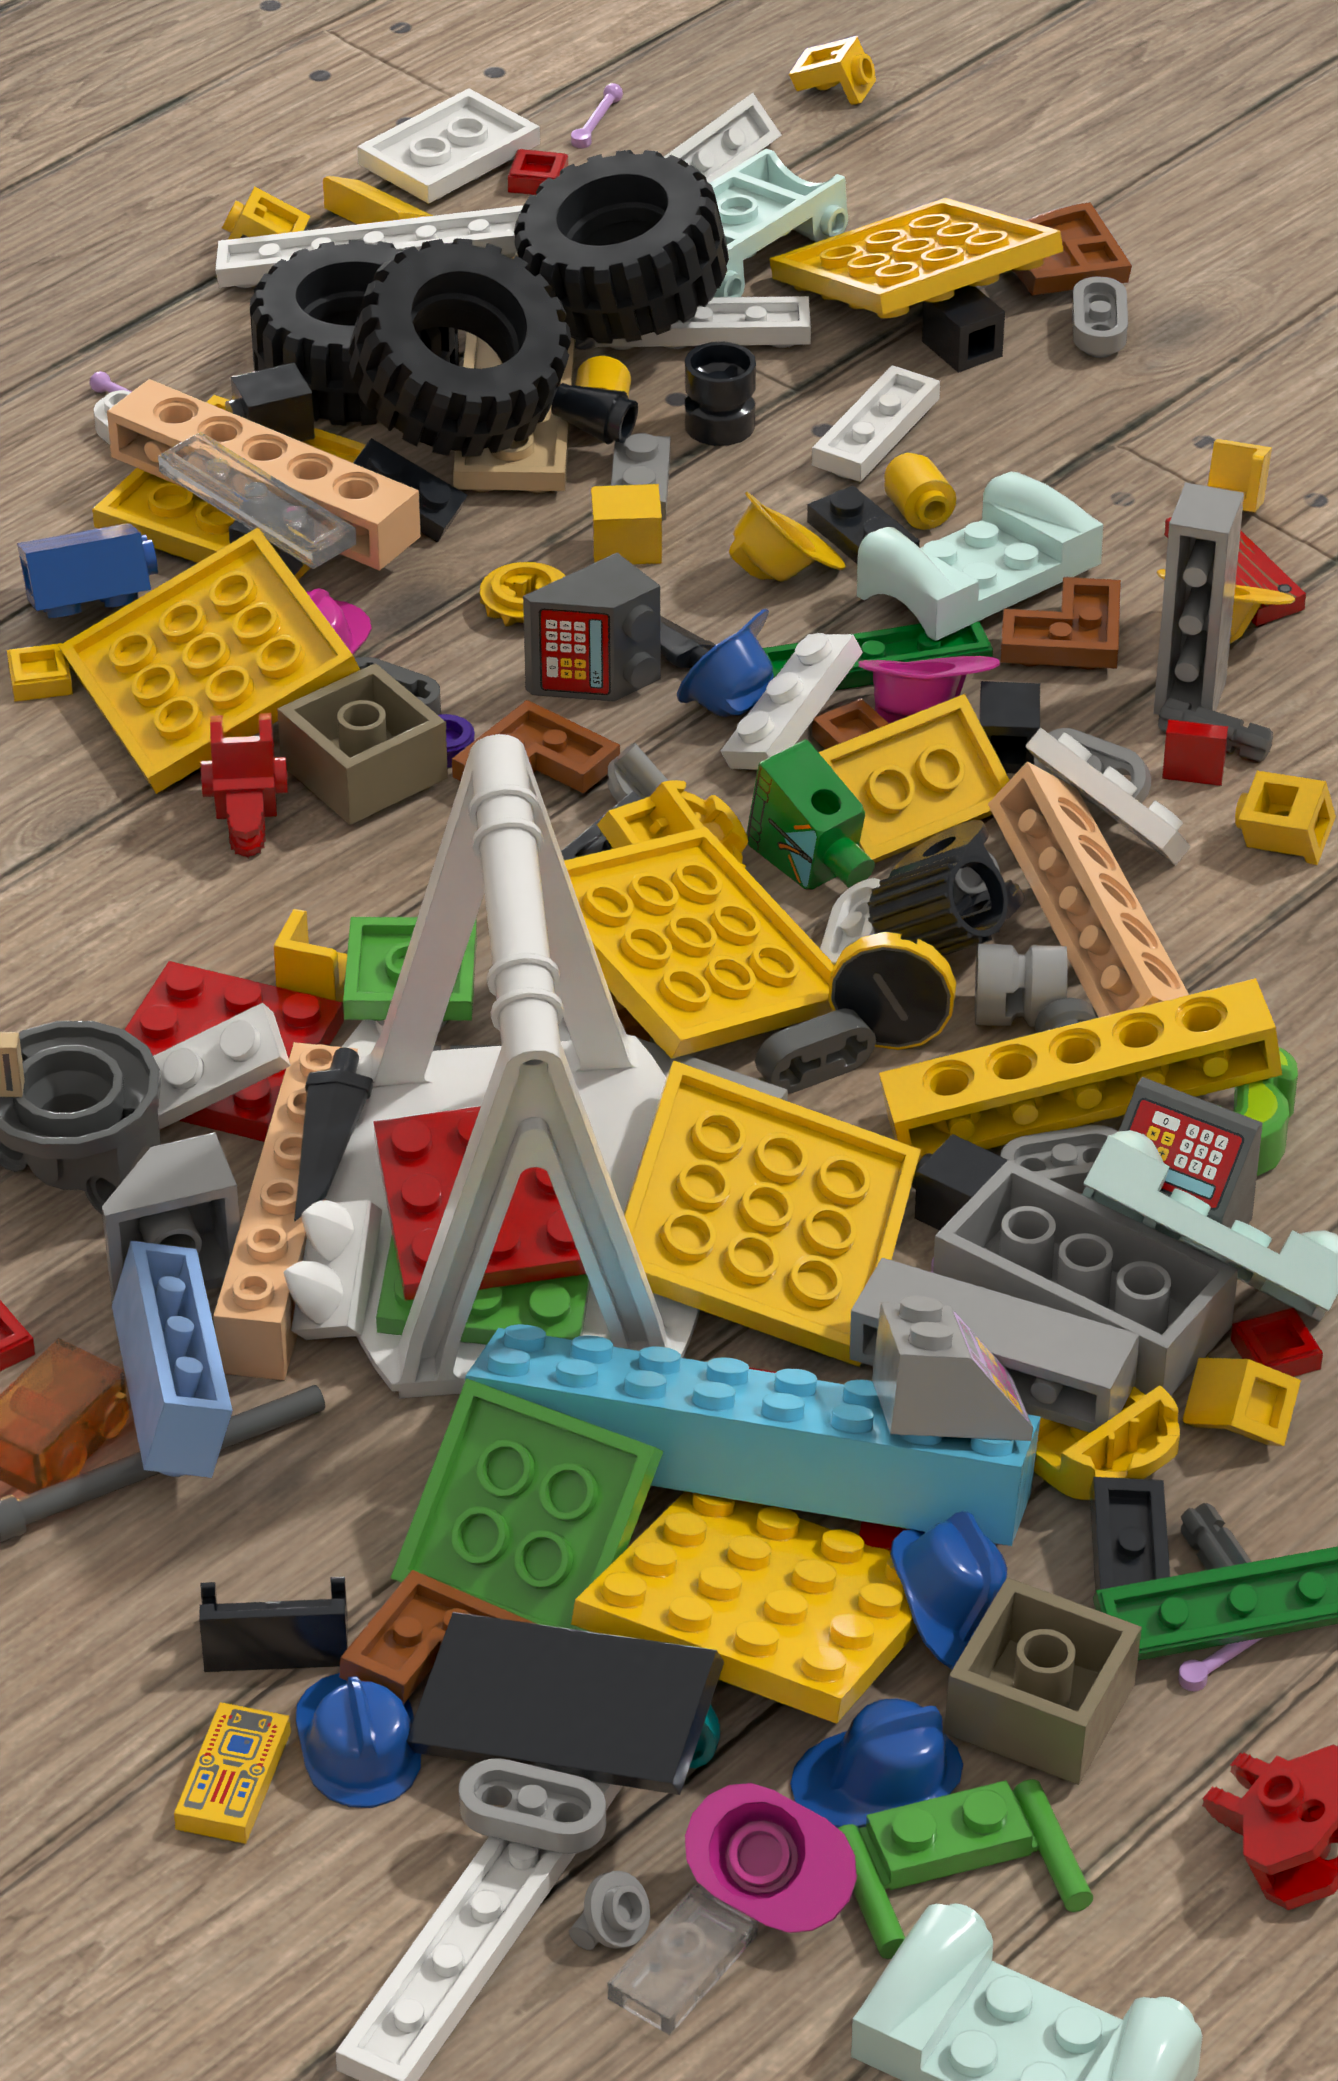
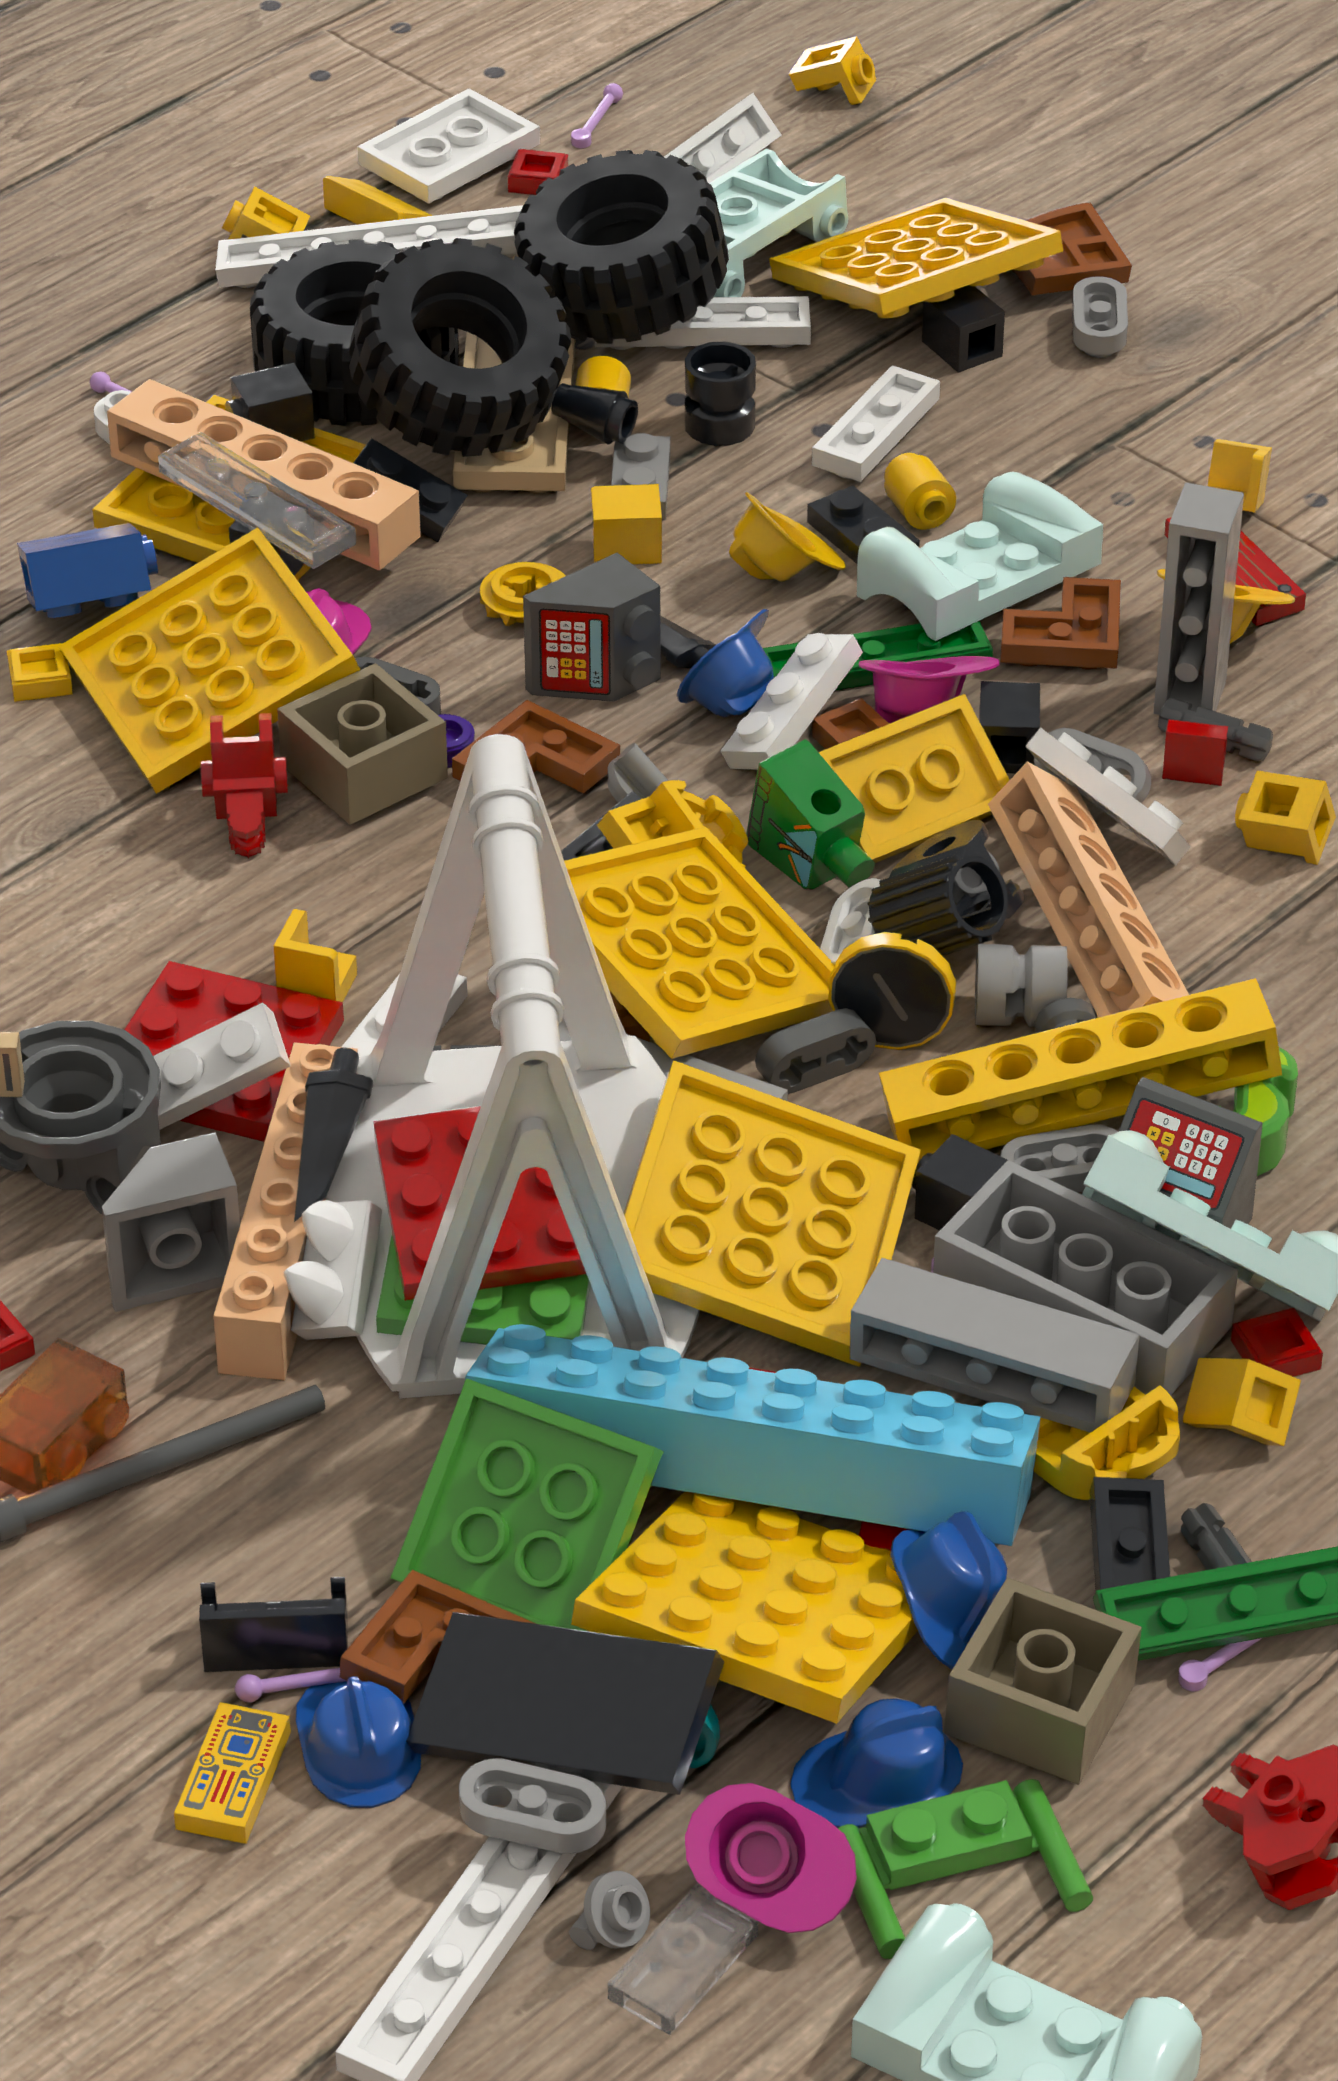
light blue brick [112,1241,233,1478] -> none
bright green plate [343,917,477,1021] -> none
light grey slope [872,1296,1033,1441] -> none
none -> lavender hinge [235,1668,346,1703]

